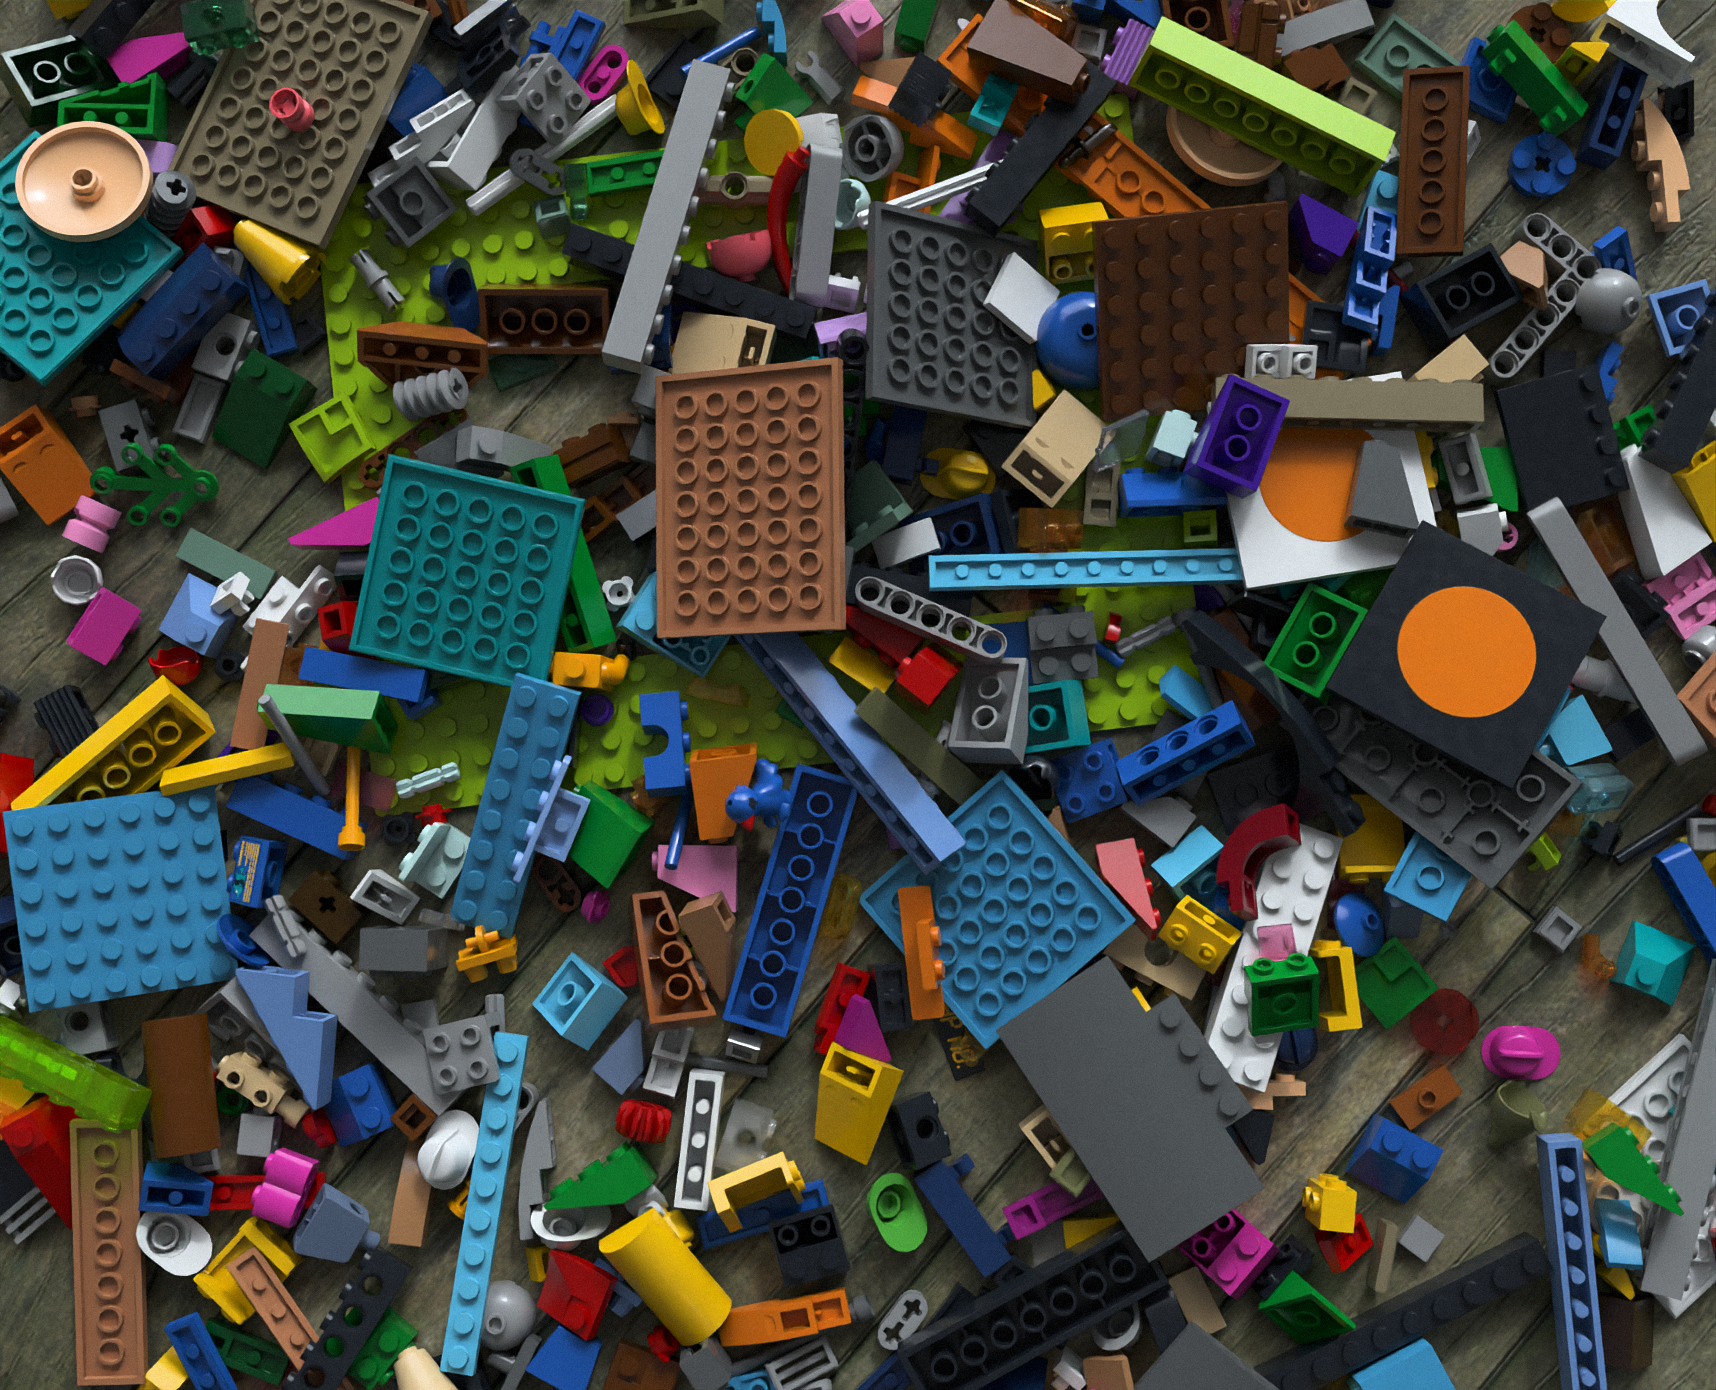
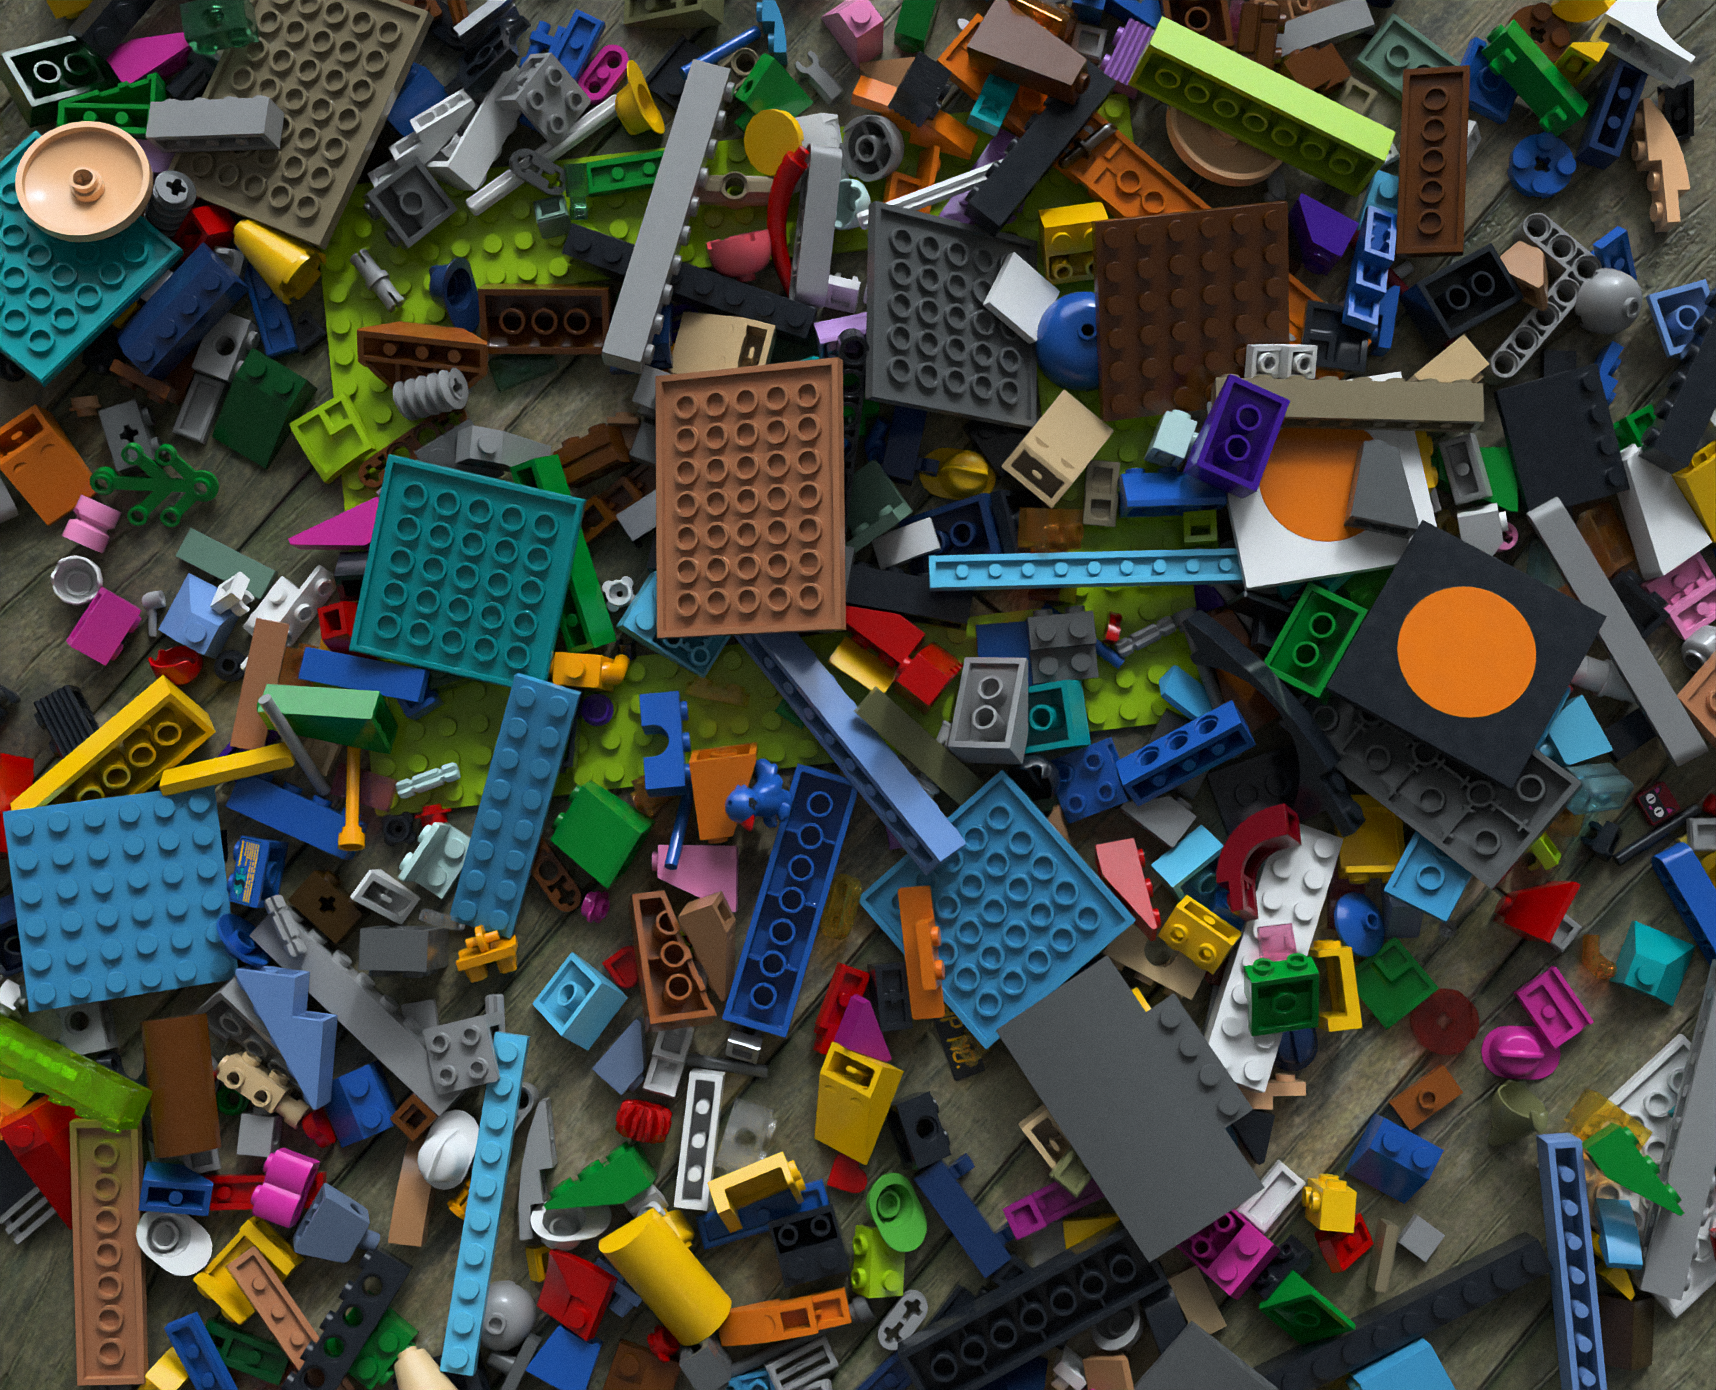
coral wheel [269,87,314,132] -> none
light blue bracket [510,755,591,884] -> none
light grey beam [855,576,1007,665] -> none
yellow slope [1032,370,1059,414] -> none
clear piece [1093,409,1149,473] -> none
none -> light grey hand [142,590,166,636]
none -> light grey brick [145,95,284,153]
none -> red tile [827,1152,867,1193]
none -> lime bracket [851,1225,905,1299]
none -> white tile [1237,1160,1306,1234]
none -> red slope [1493,881,1581,944]
none -> dark pink plate [1513,966,1594,1049]
none -> tile [1632,781,1681,826]

